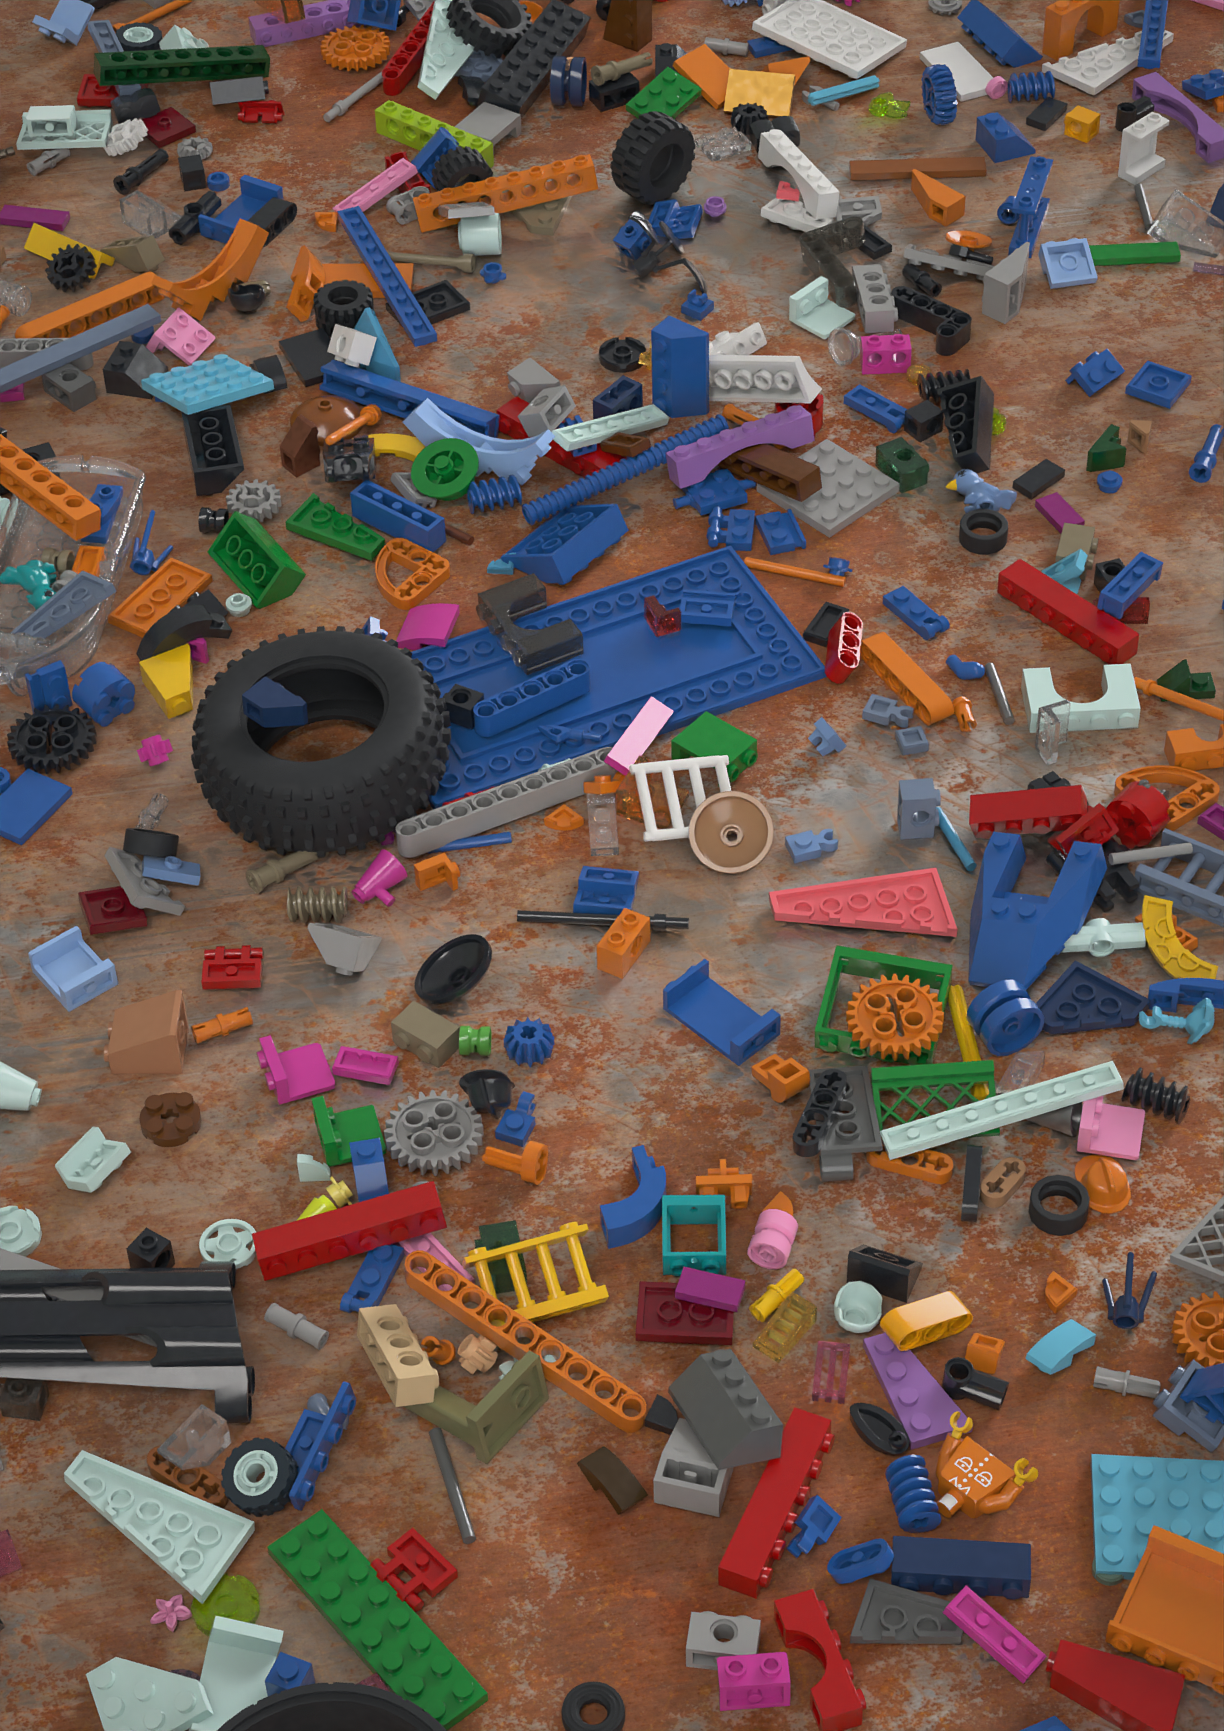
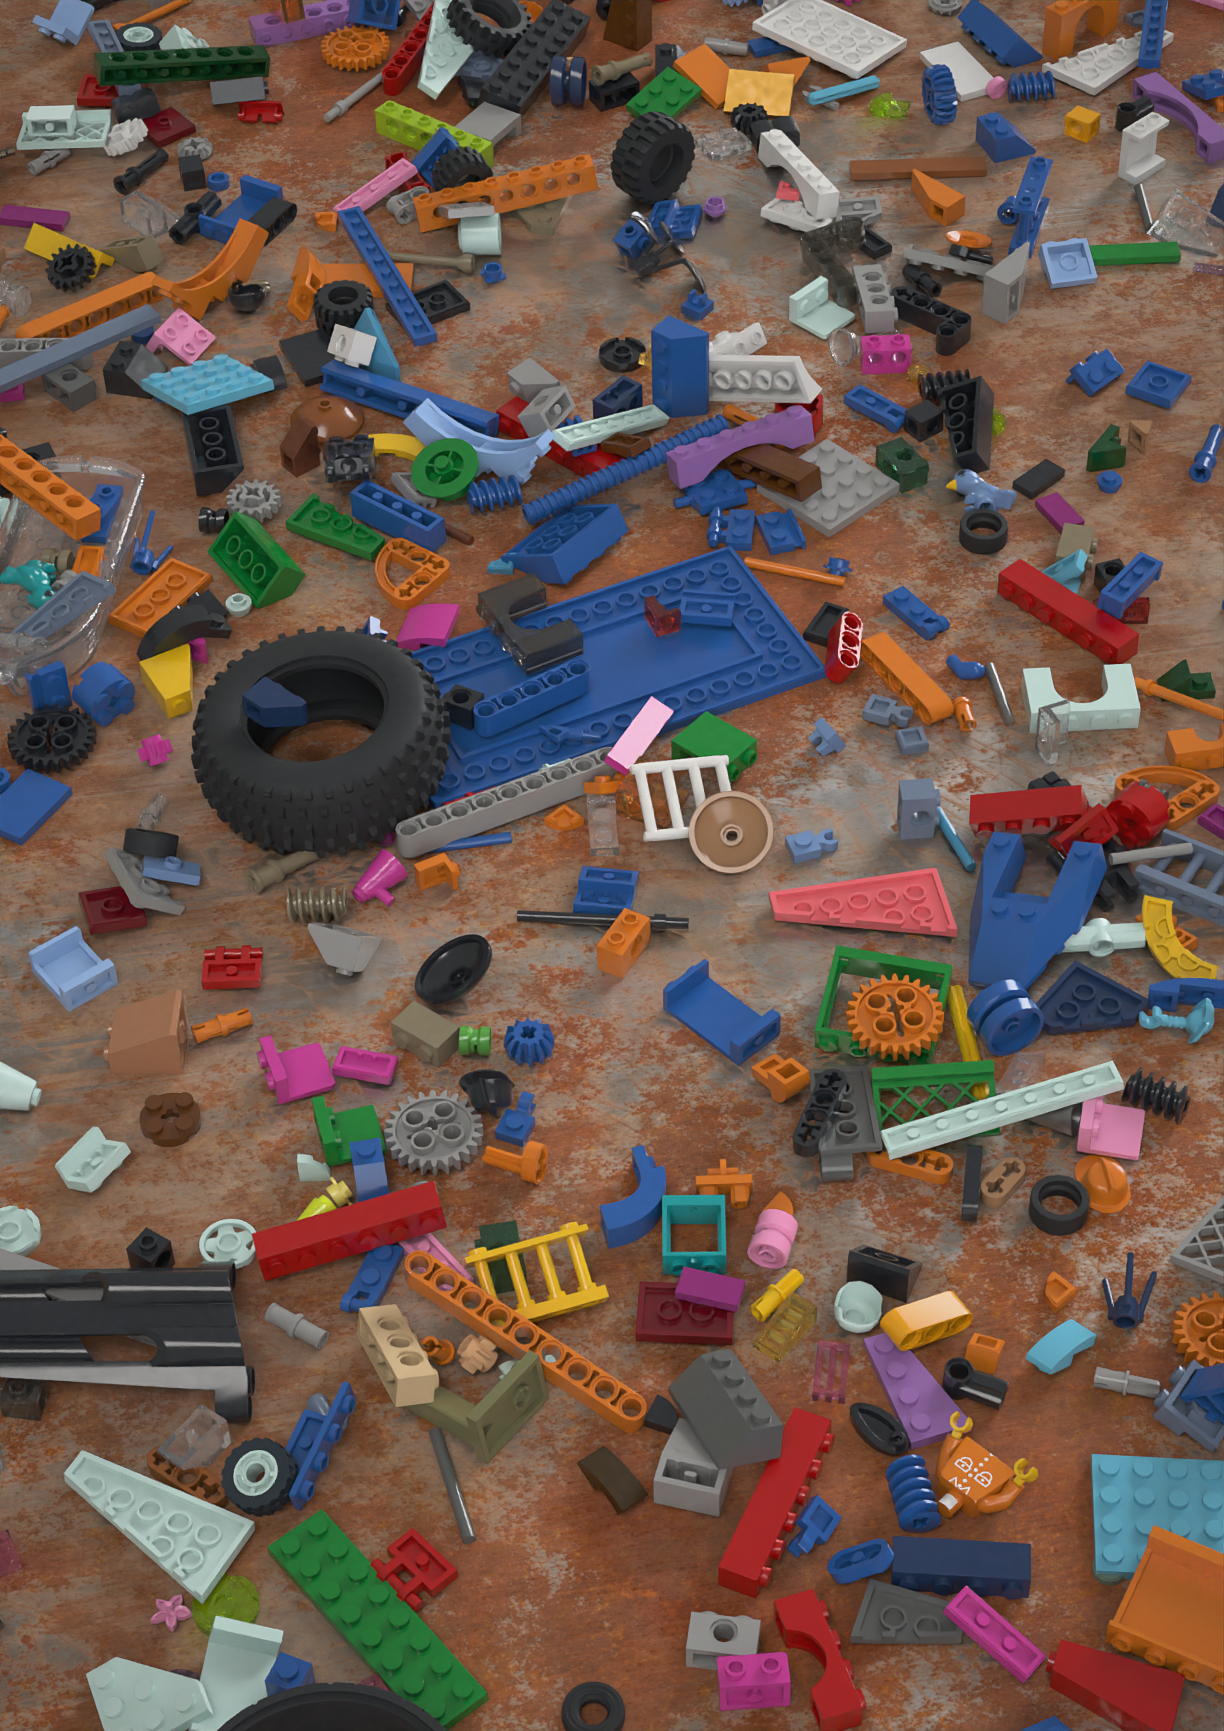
orange piece [325,404,382,446] -> none
black tile [1026,97,1068,131] -> none

